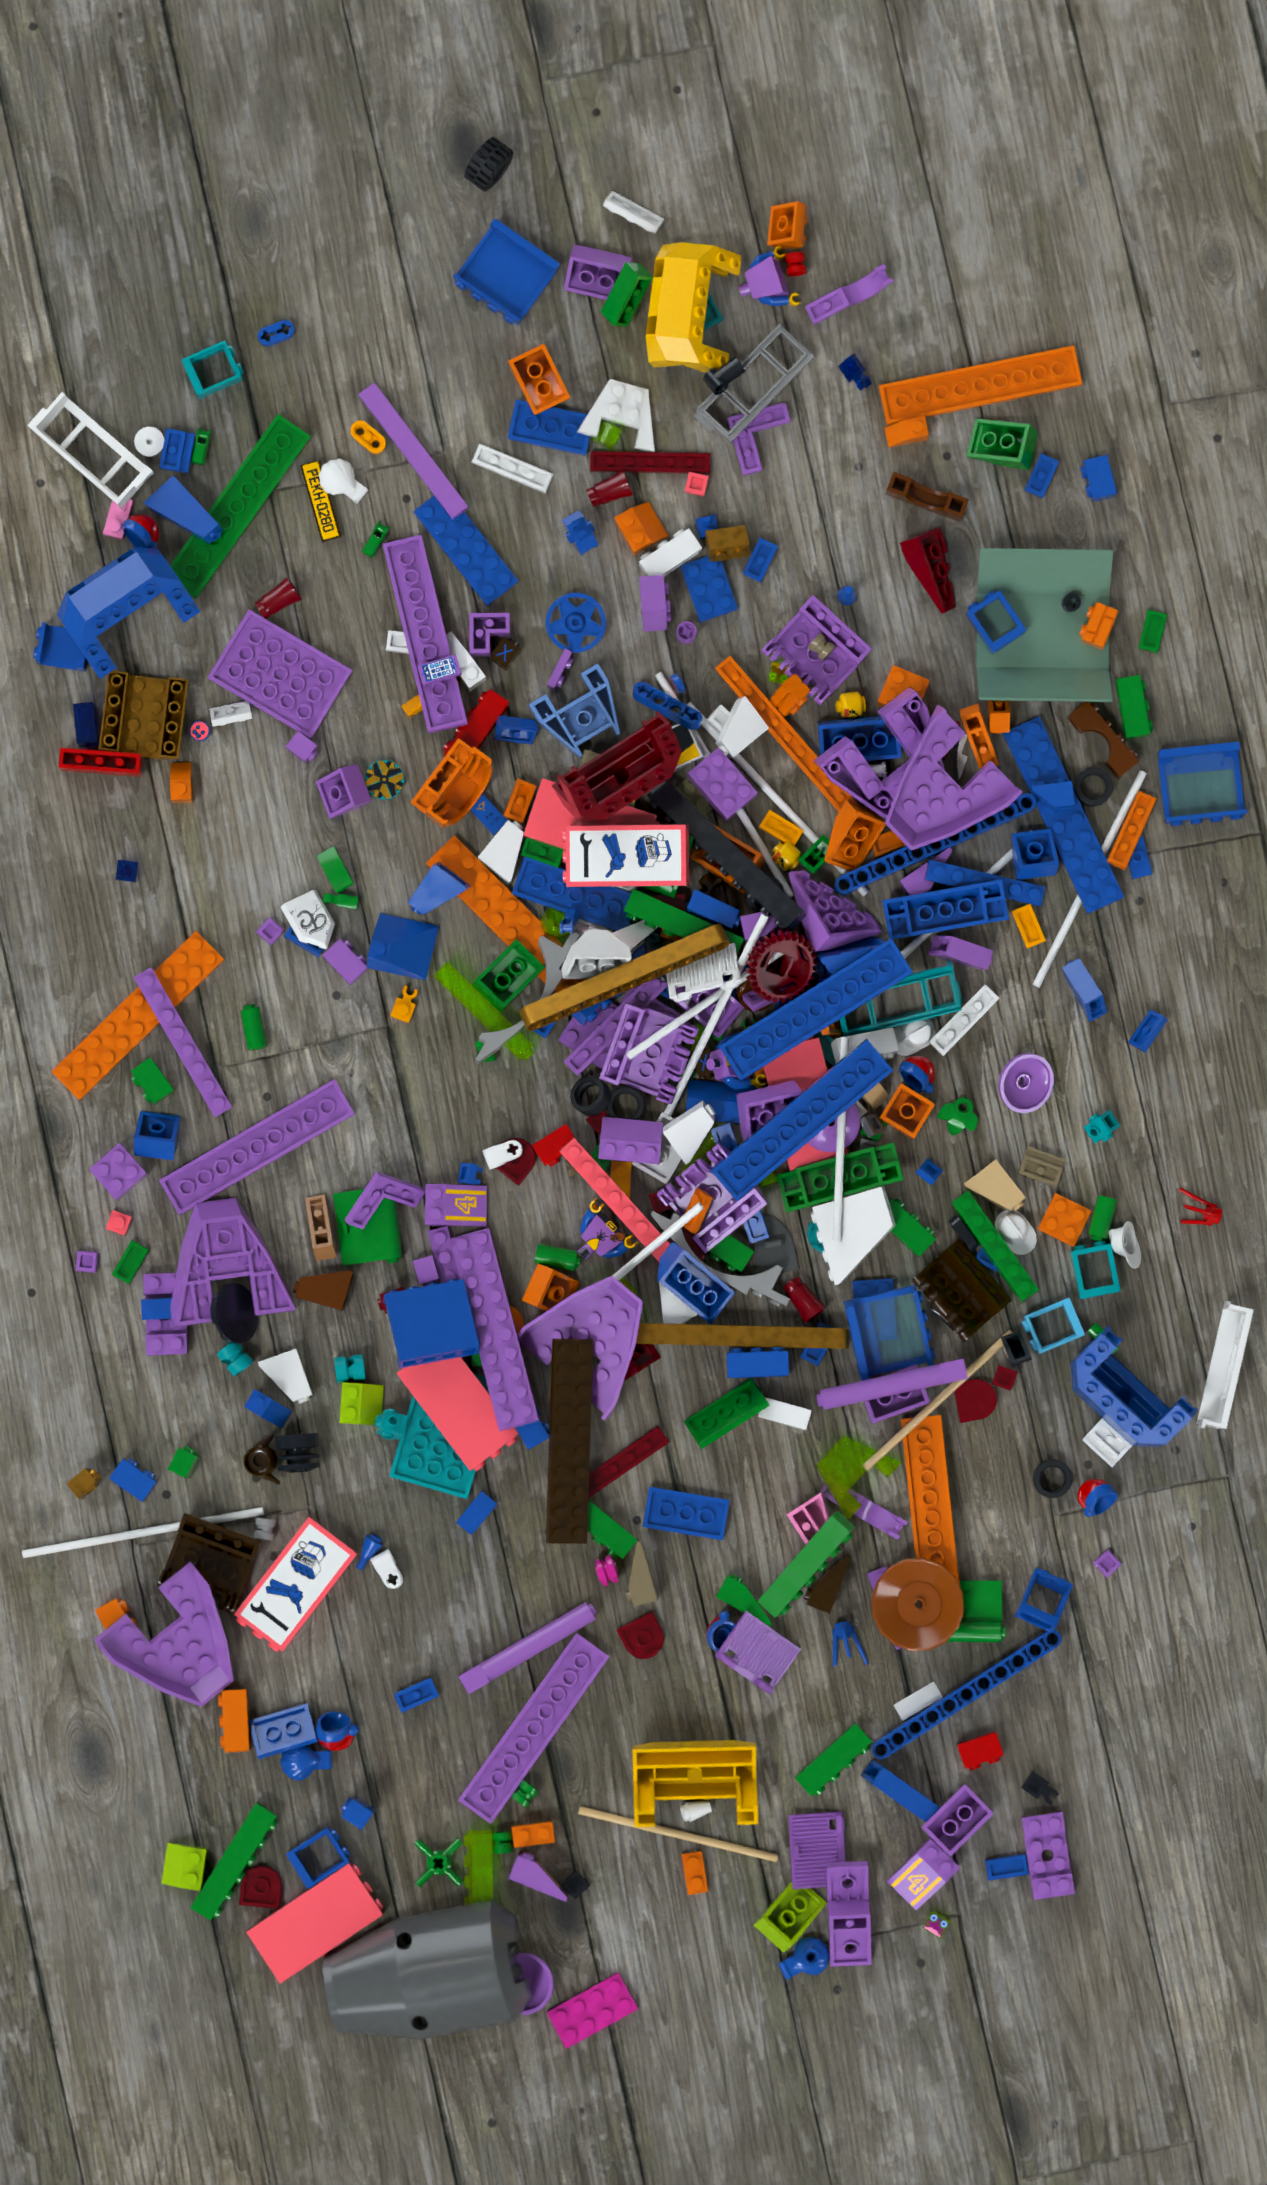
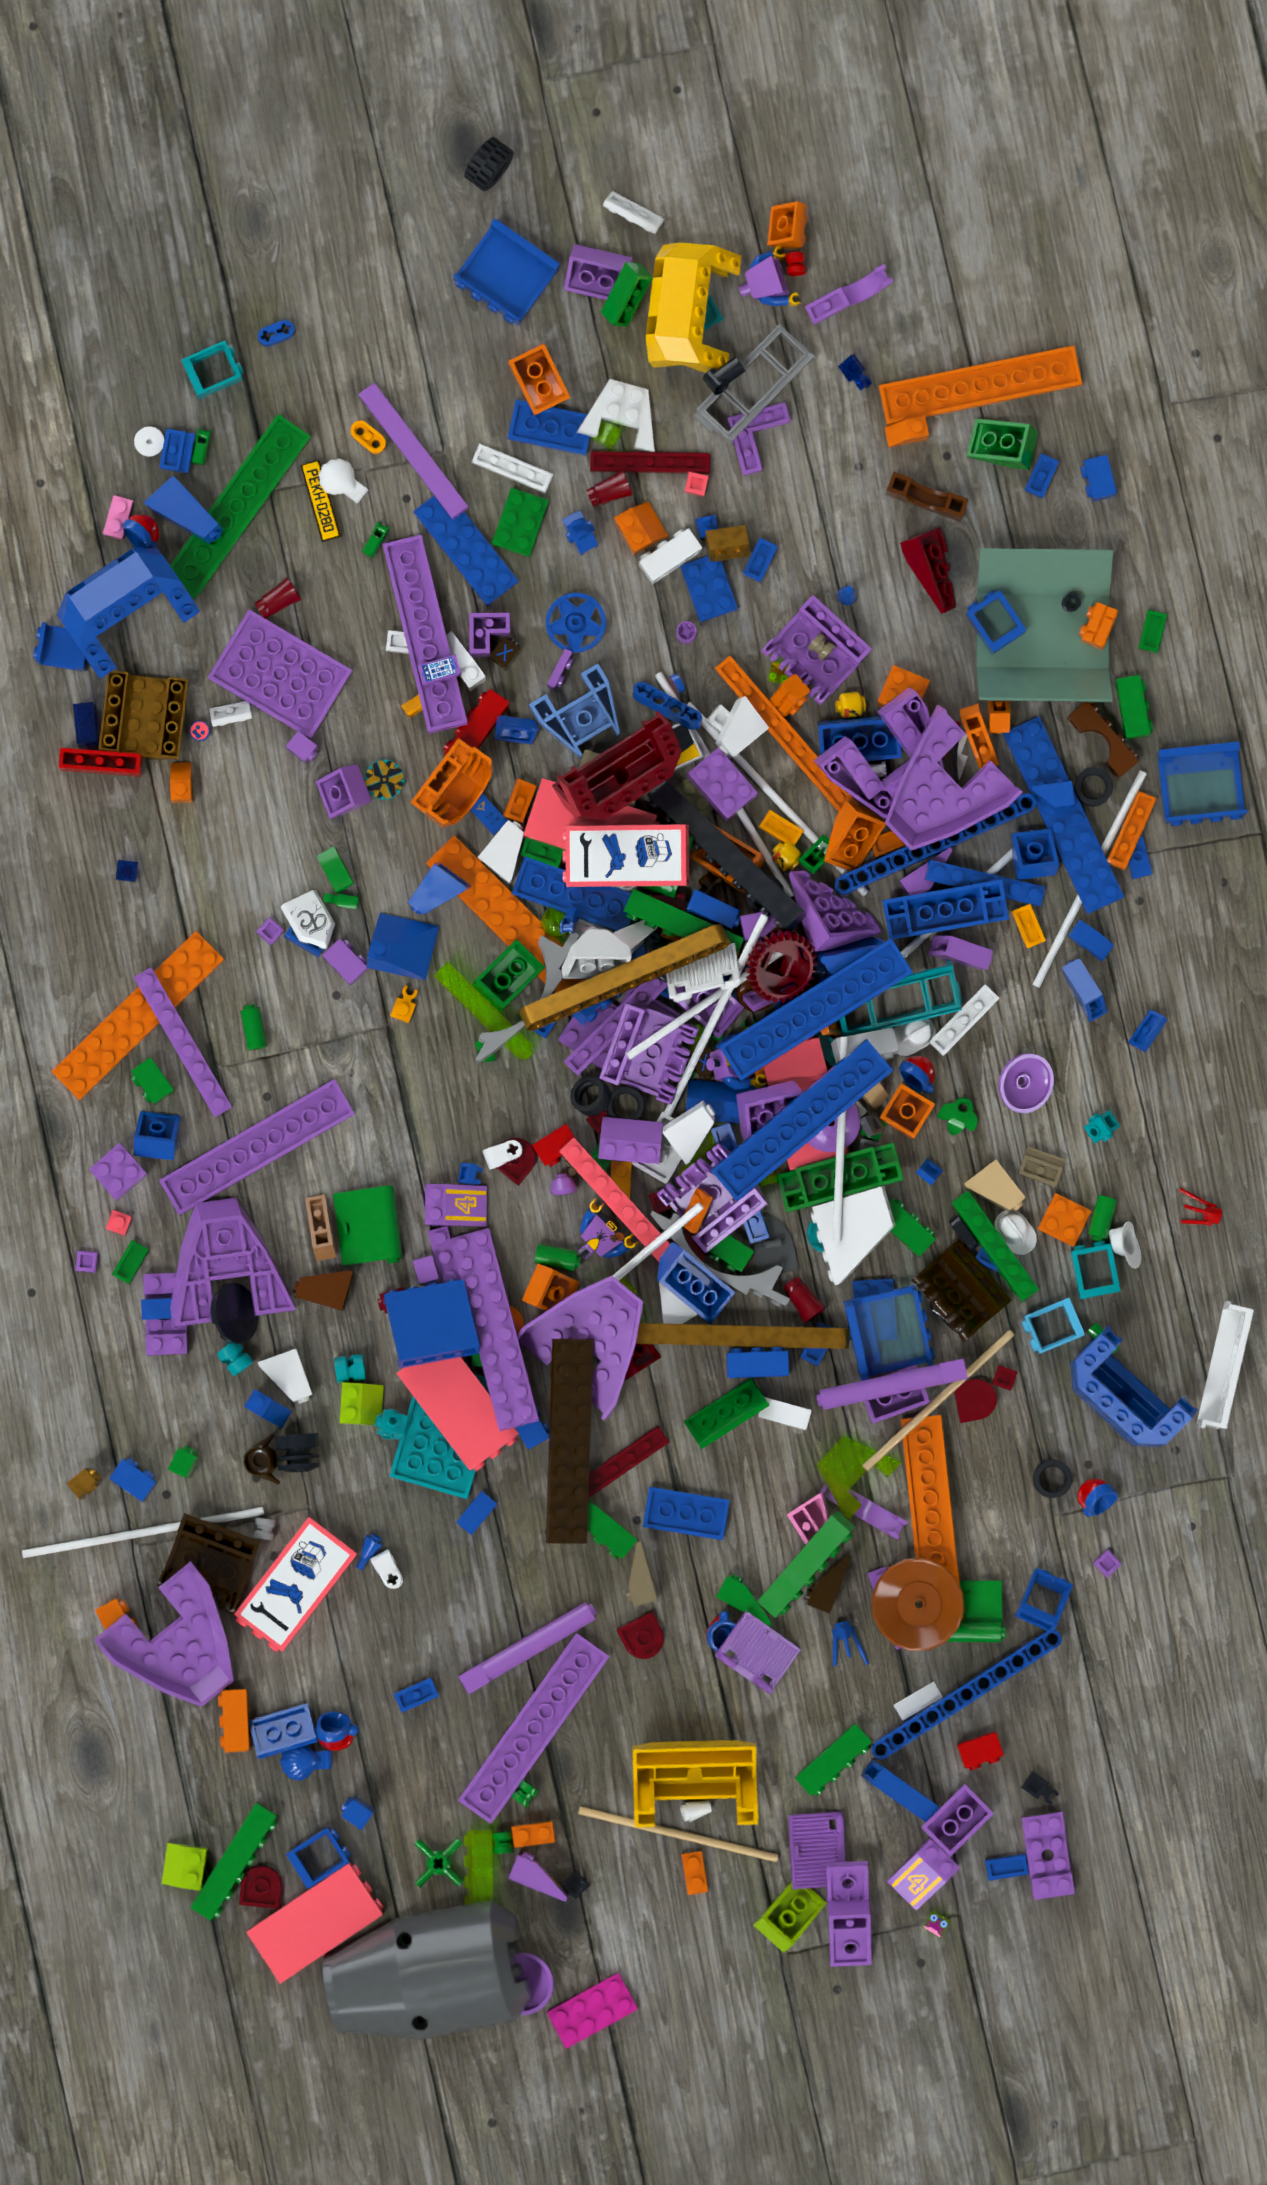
white piece [27,392,154,509] -> none
medium lavender plate [344,1171,425,1229] -> none
dark pink wheel [594,1555,619,1587] -> none
medium lavender brick [639,575,671,632] -> none
blue animal [778,1937,830,1980] -> none
black slope [1001,1331,1032,1367] -> none
white plate [1082,1418,1132,1468] -> none
none -> green plate [492,488,549,558]
none -> medium lavender cone [550,1174,577,1196]
none -> blue slope [1068,920,1114,961]

